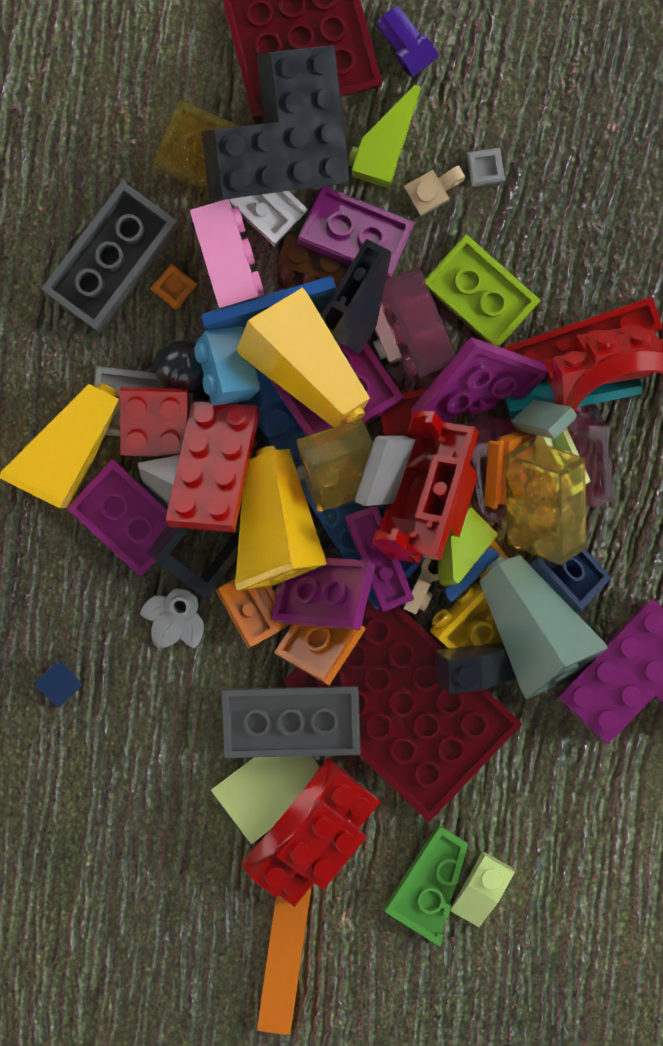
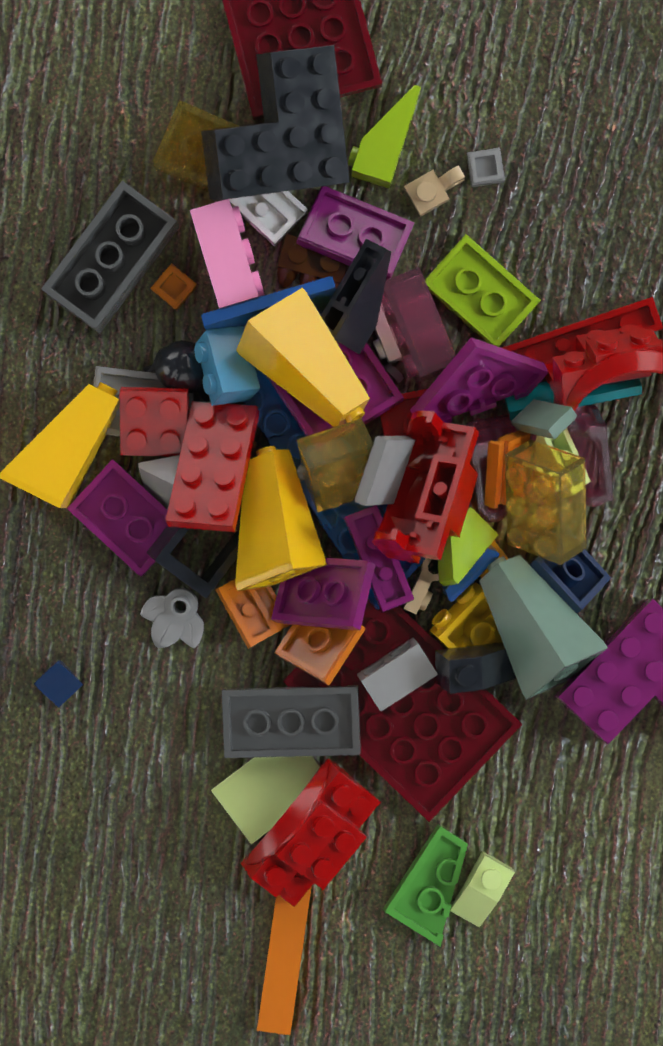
dark purple piece [376,6,439,78] -> none
none -> light grey hinge [357,638,438,711]

